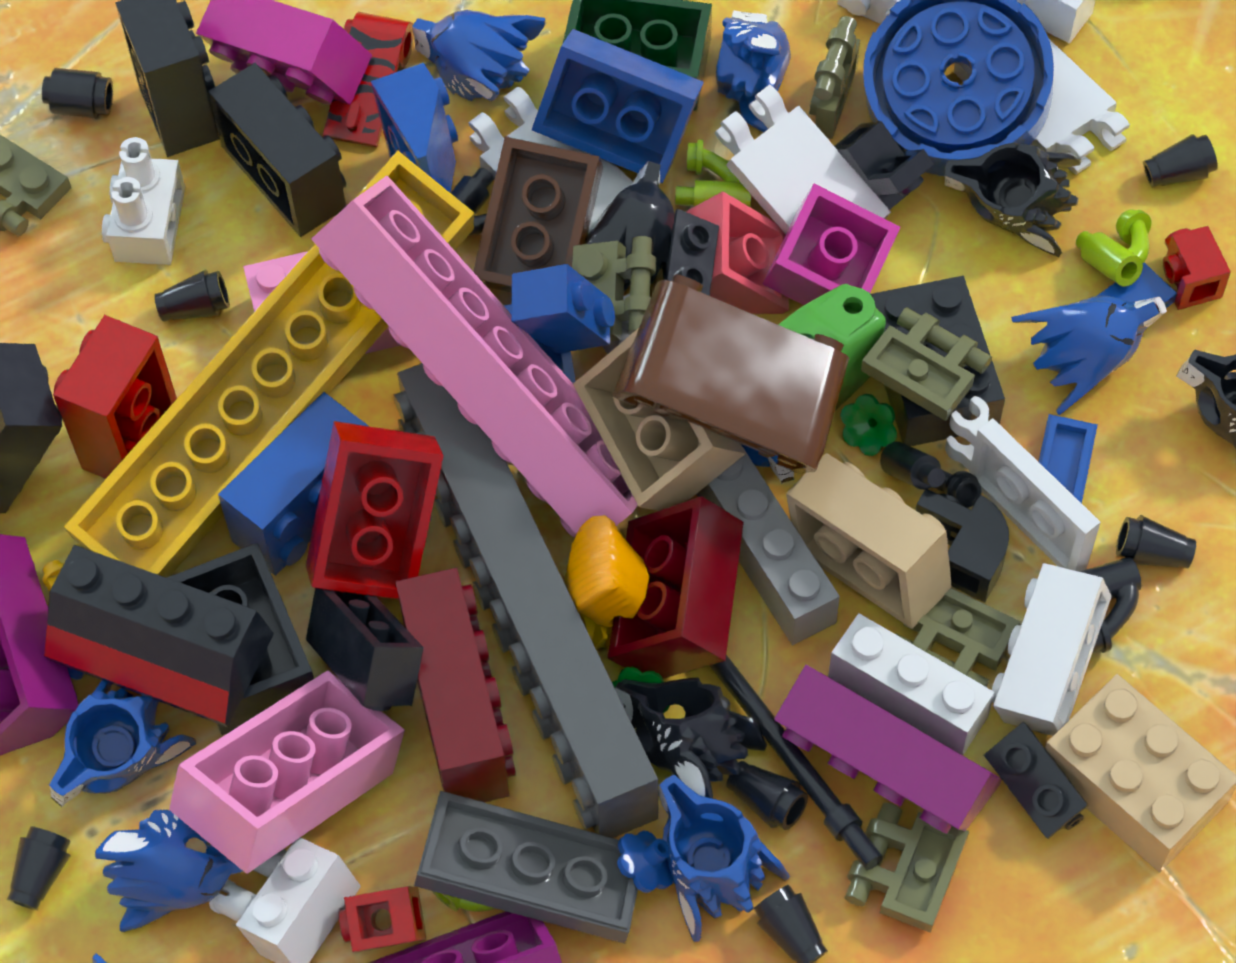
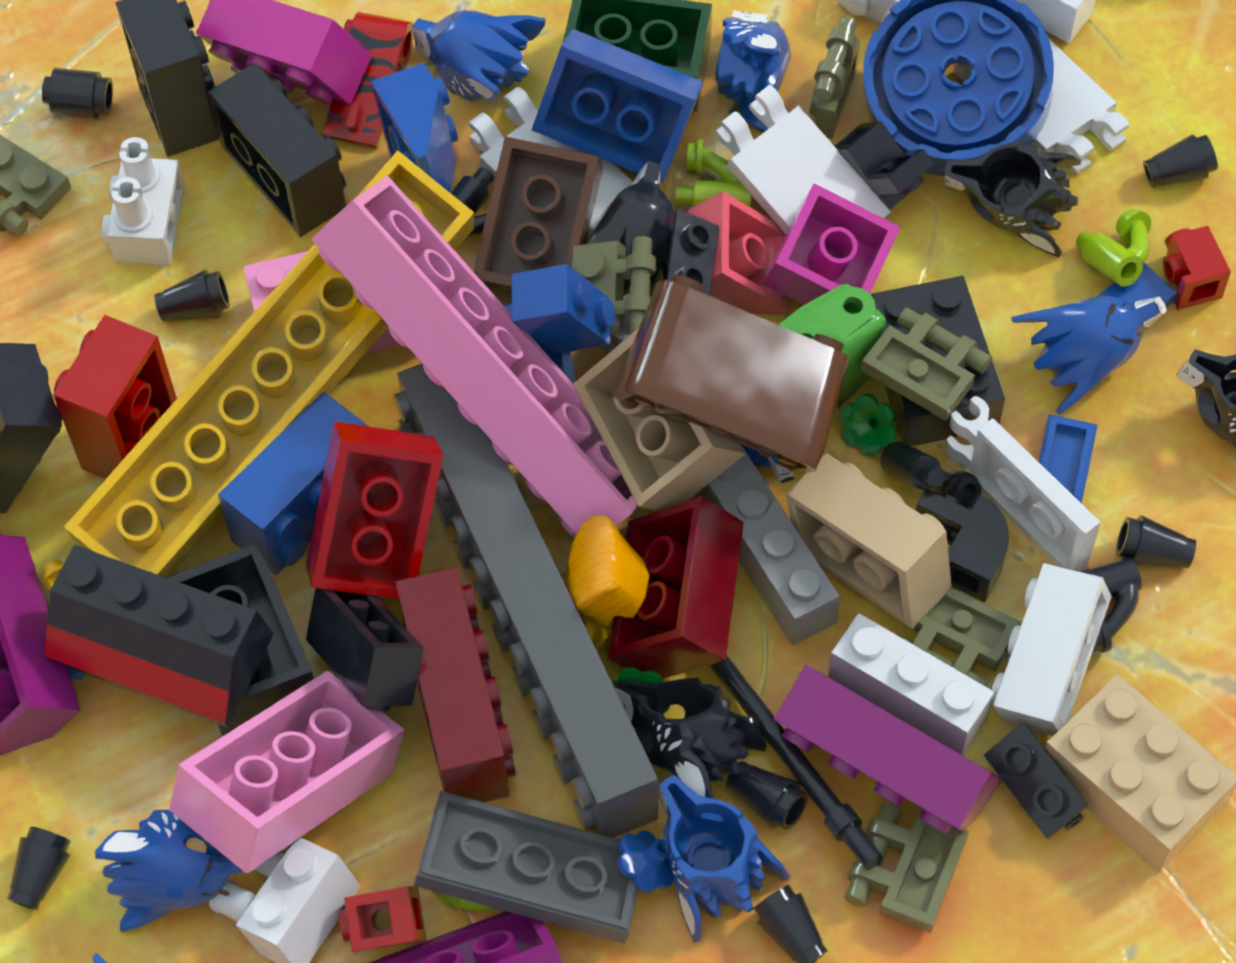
blue piece [49,680,196,807] -> none

